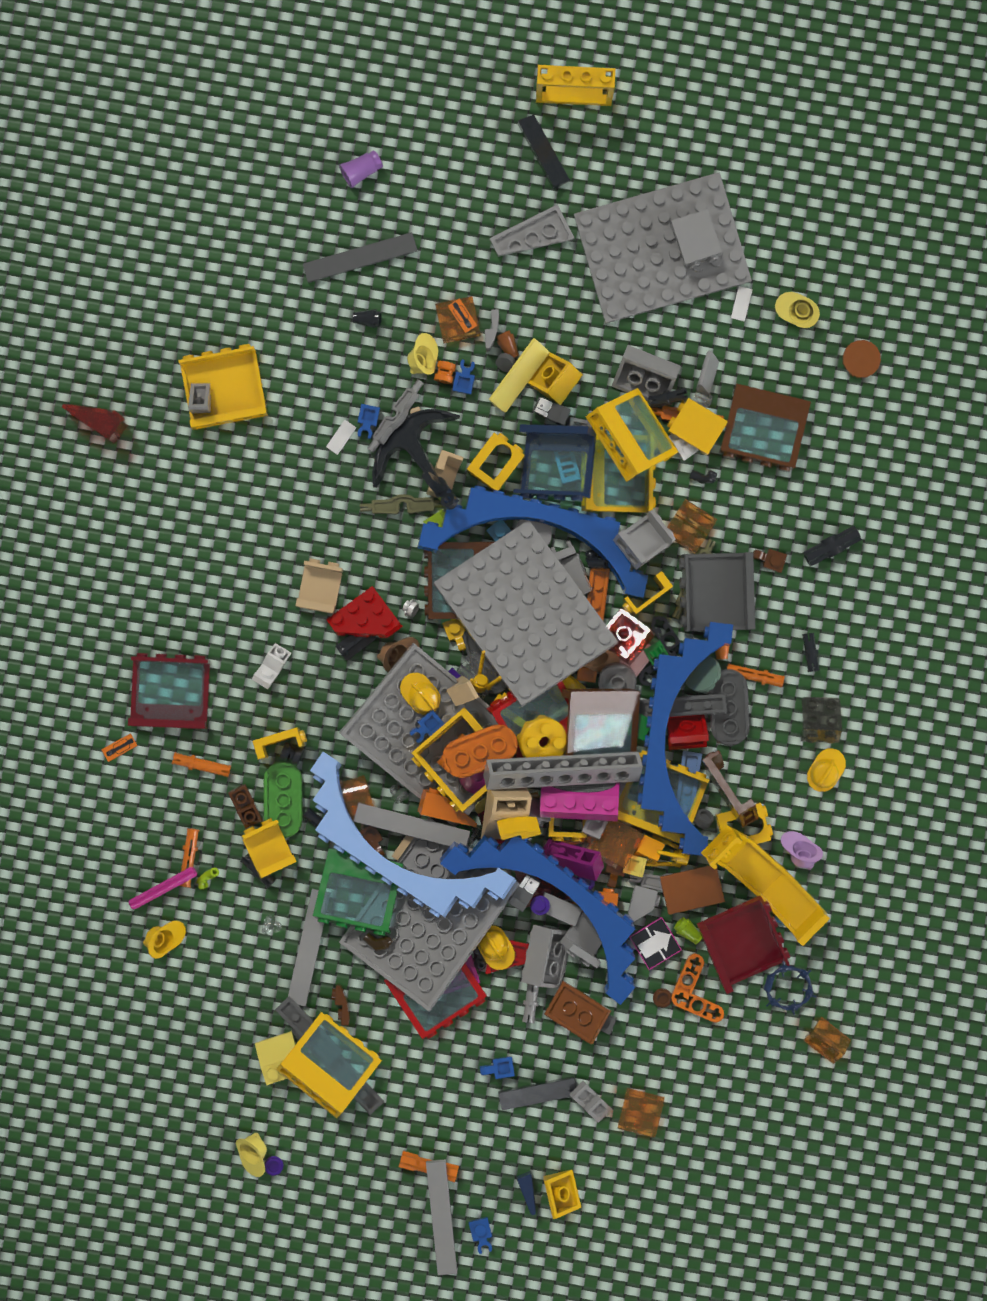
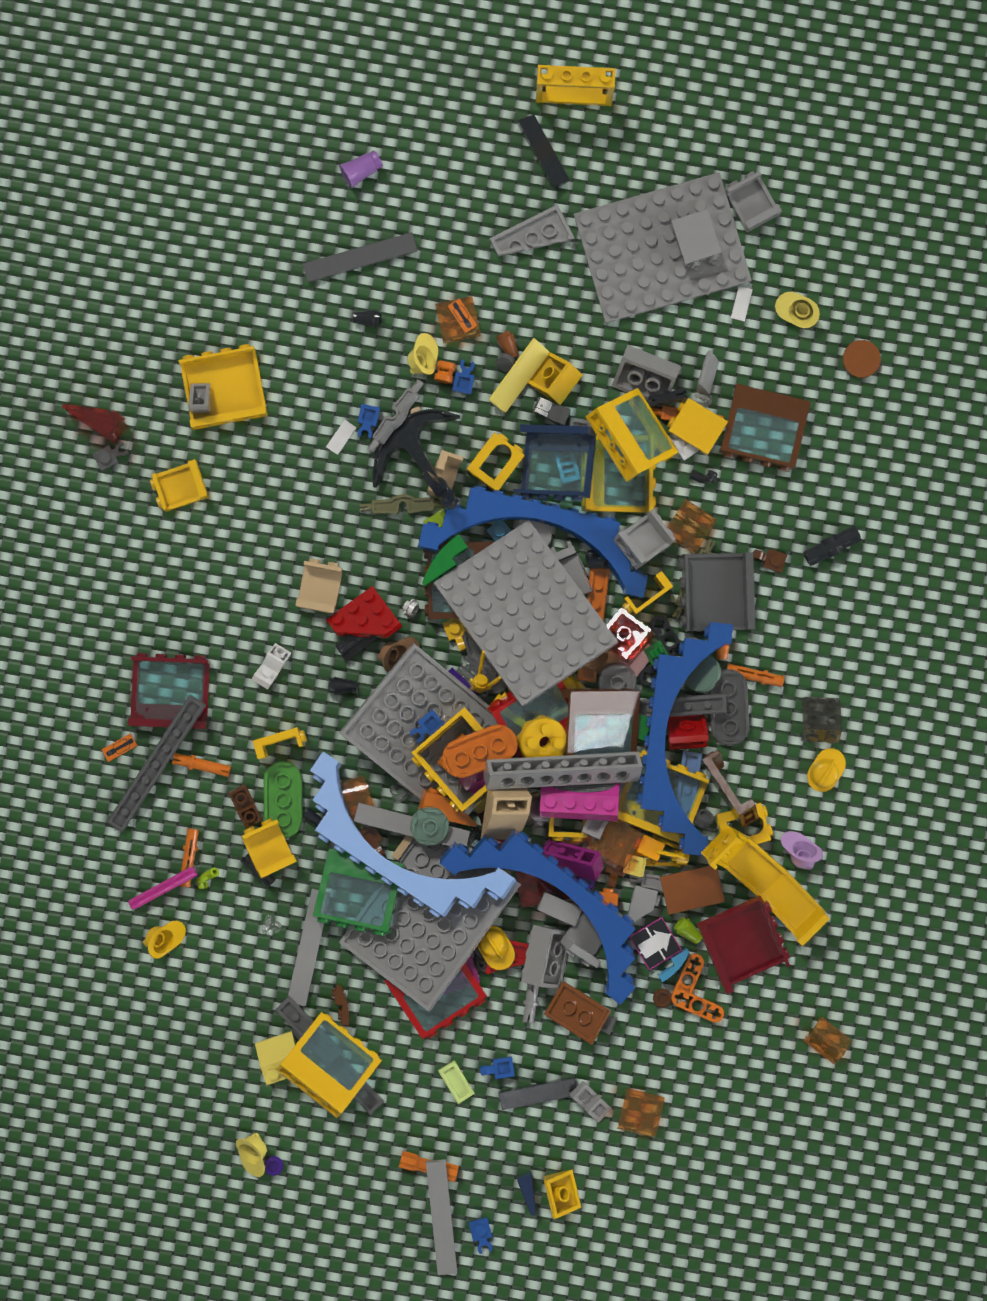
black wheel [279,742,304,766] -> none
dark brown arm [363,933,392,951] -> none
yellow piece [400,672,441,715] -> none
tan slope [447,676,479,706] -> none
light grey slope [485,309,499,351] -> none
yellow slope [497,816,541,840] -> none
dark grey leg [508,874,541,912] -> none
dark purple plate [531,896,550,915] -> none
dark blue piece [763,961,816,1015] -> none
black pin [802,633,820,672] -> none
none -> dark grey plate [92,442,129,472]
none -> dark grey tile [107,694,206,832]
none -> yellow panel [150,459,209,512]
none -> black cone [328,677,356,696]
none -> sand green tile [410,807,449,846]
none -> green slope [422,534,468,587]
none -> yellowish green tile [438,1060,475,1104]
none -> dark azure slope [657,948,689,982]
none -> light grey panel [725,171,782,233]

